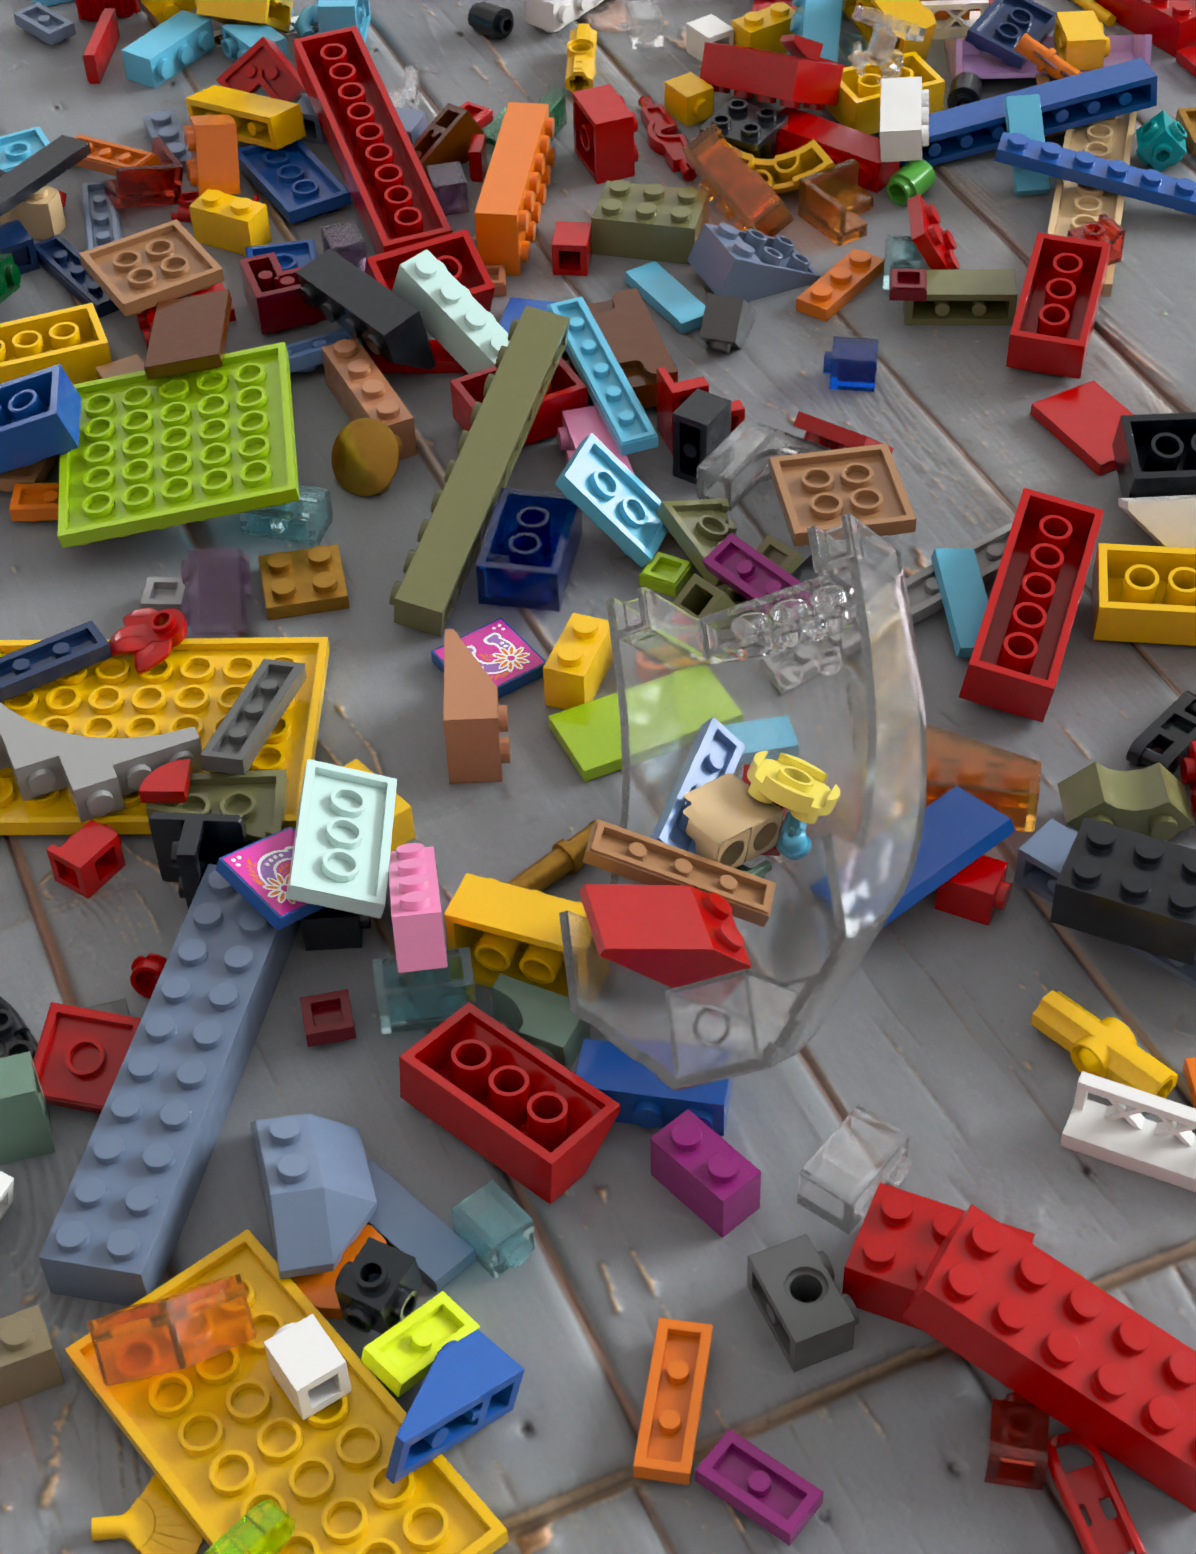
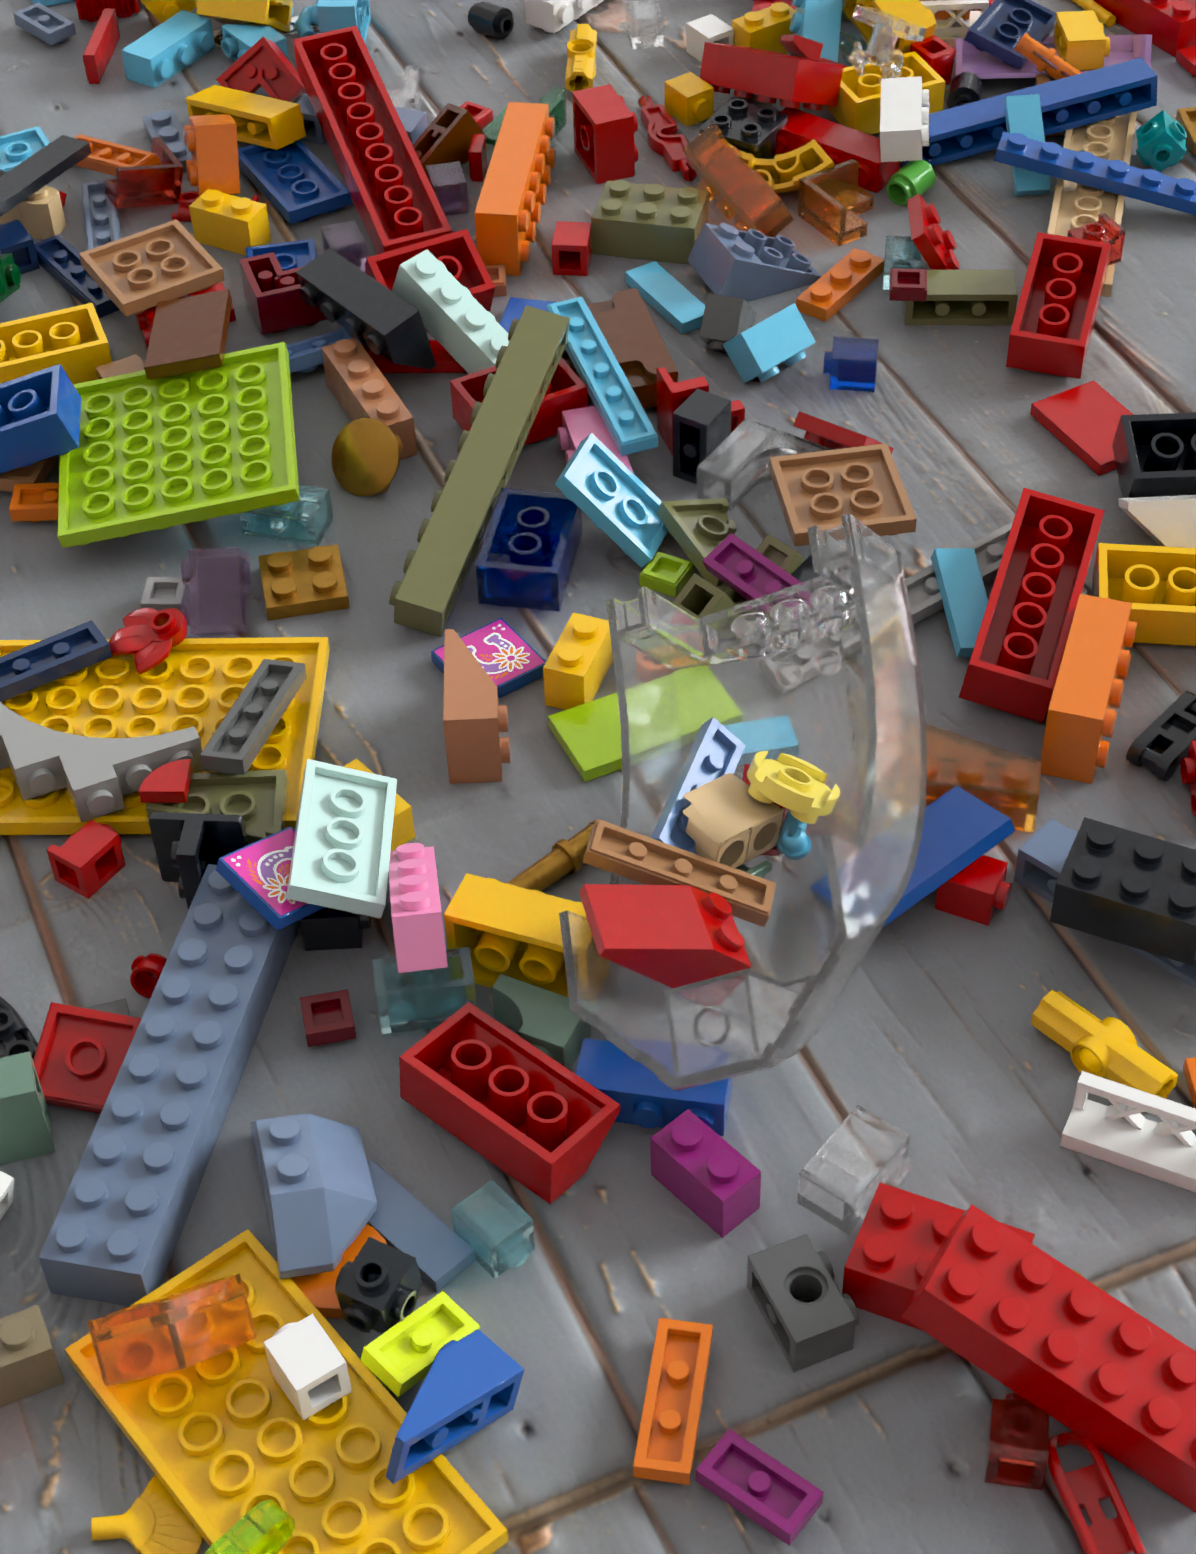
olive brick [1058,762,1195,840] -> none
none -> medium azure brick [722,303,816,383]
none -> red brick [909,35,956,86]
none -> orange brick [1039,594,1137,784]

